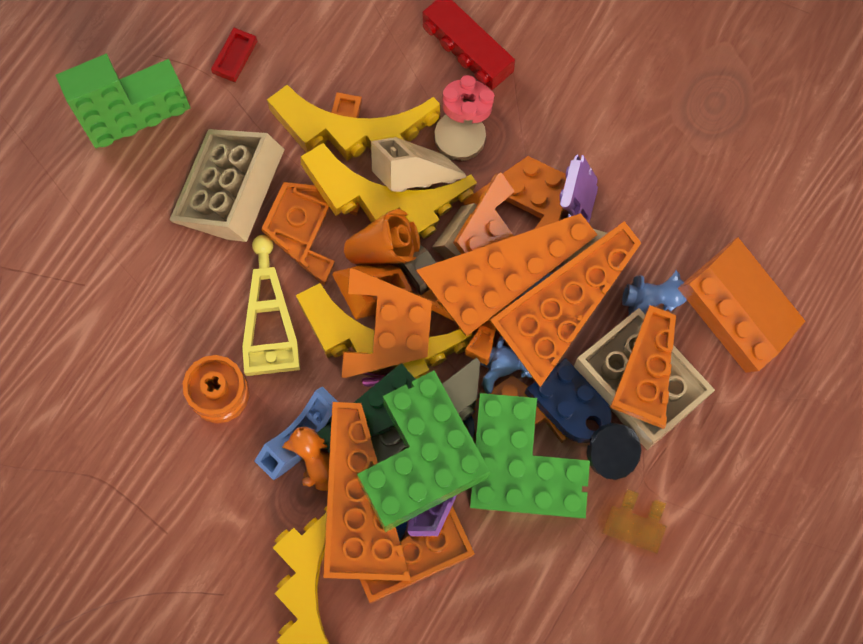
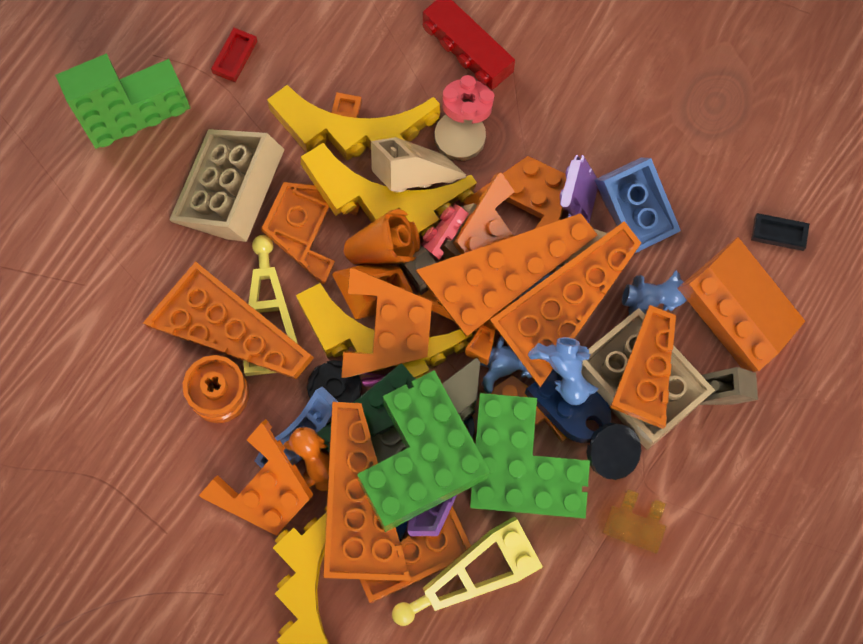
none -> orange wing [143,261,314,379]
none -> orange wing [199,419,313,536]
none -> black tile [307,360,362,403]
none -> light yellow plate [392,516,543,626]
none -> coral wing [421,204,469,259]
none -> medium blue animal [528,337,599,405]
none -> medium blue slope [595,157,681,254]
none -> dark tan slope [700,367,758,405]
none -> black tile [751,213,810,251]

